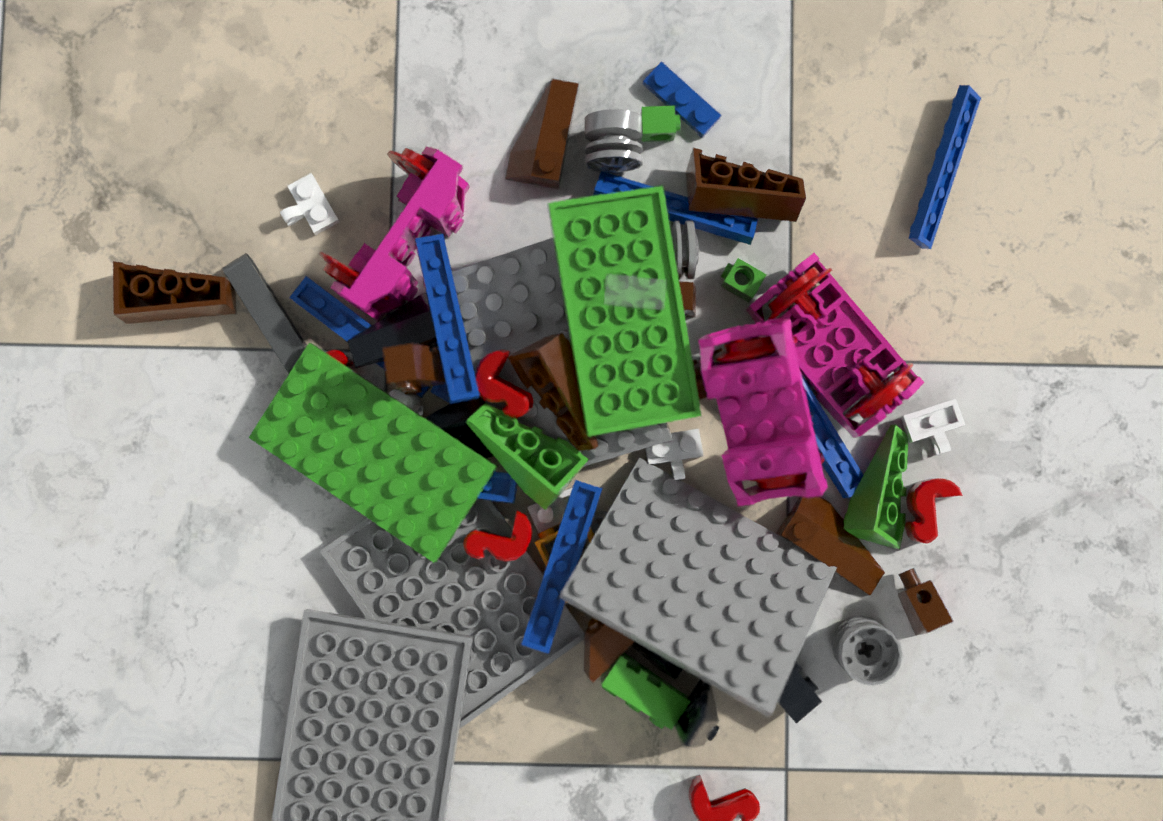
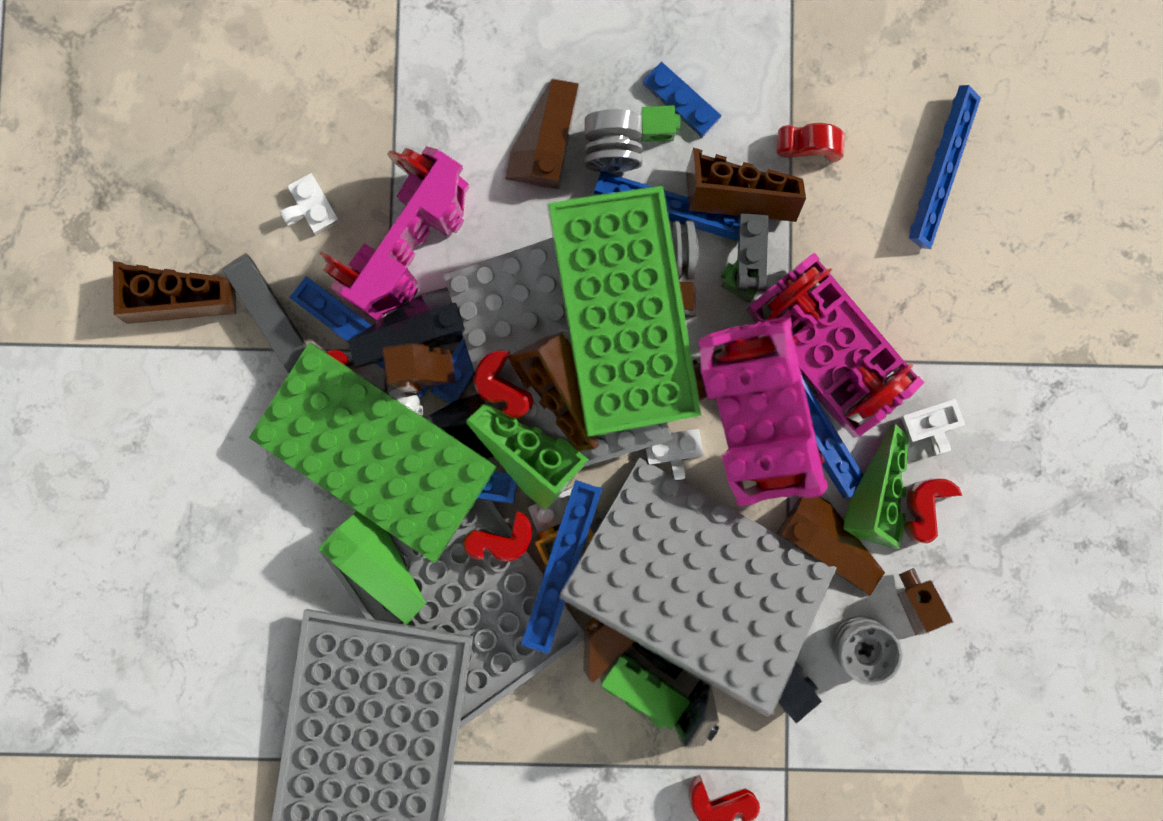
blue plate [415,234,479,404] -> none
clear slope [605,274,667,310] -> none
none -> bright green wedge [318,511,426,625]
none -> dark grey plate [736,214,769,292]
none -> red animal [776,123,845,163]

